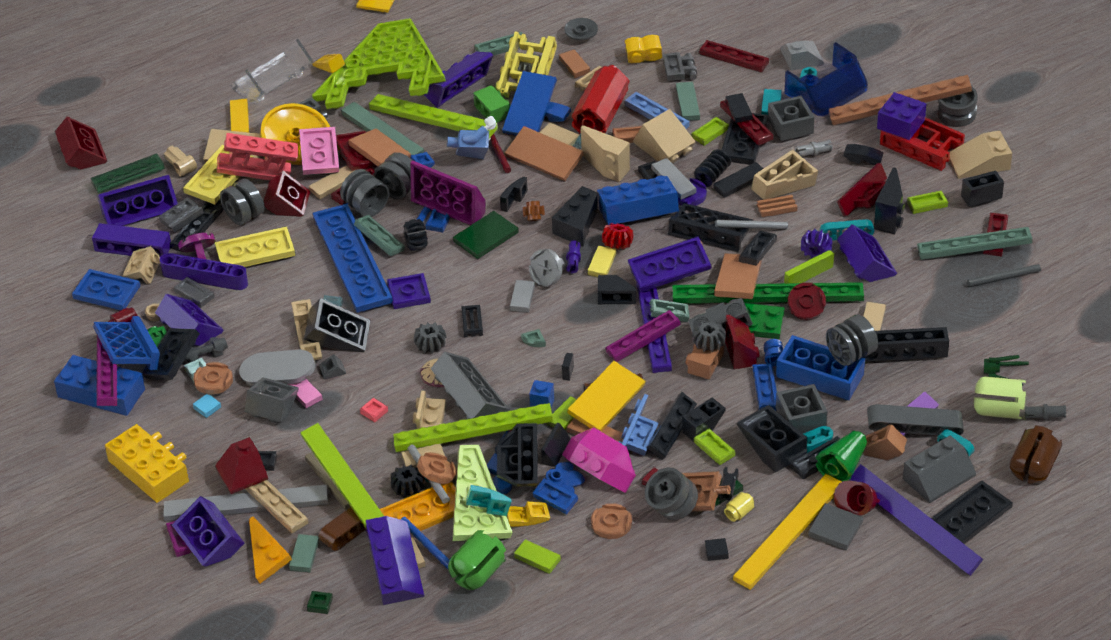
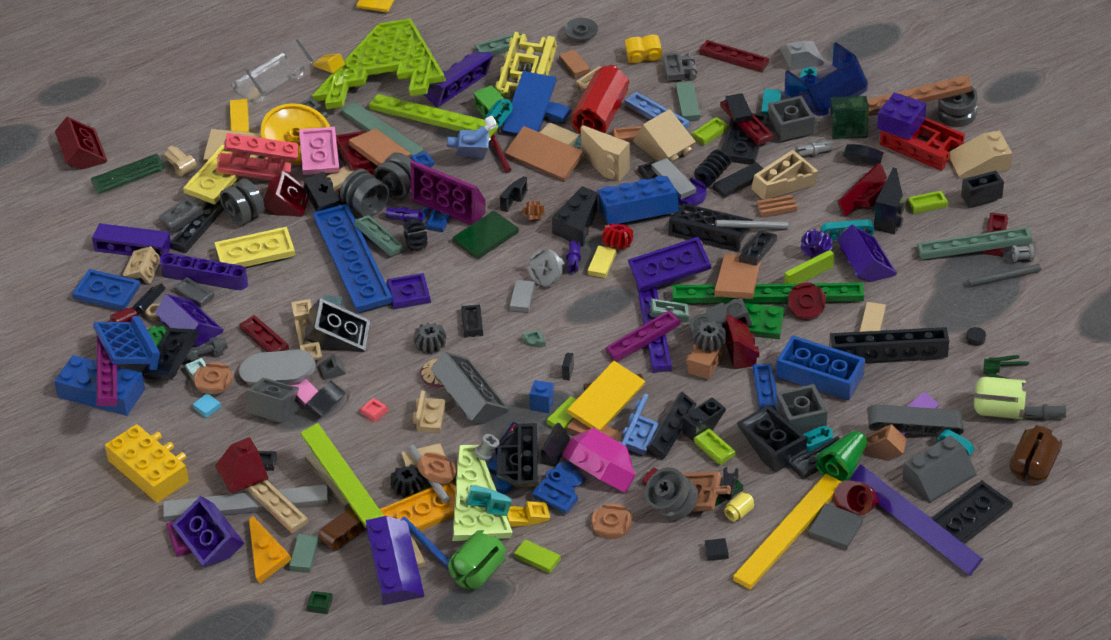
dark purple slope [97,175,178,226] -> none
magenta tile [178,232,216,259] -> none
lime plate [393,403,553,452] -> none
black slope [598,275,636,305] -> none
blue wheel [763,339,783,366] -> none
dark grey wheel [826,314,878,366] -> none
none -> black tile [132,283,165,314]
none -> dark red tile [239,315,289,352]
none -> black brick [304,172,341,212]
none -> black slope [305,380,345,418]
none -> dark purple pin [386,207,424,222]
none -> light grey bush [475,434,499,461]
none -> teal beam [485,99,513,128]
none -> clear green slope [830,96,869,139]
none -> black tile [966,327,986,346]
none -> light grey bush [1012,244,1034,262]

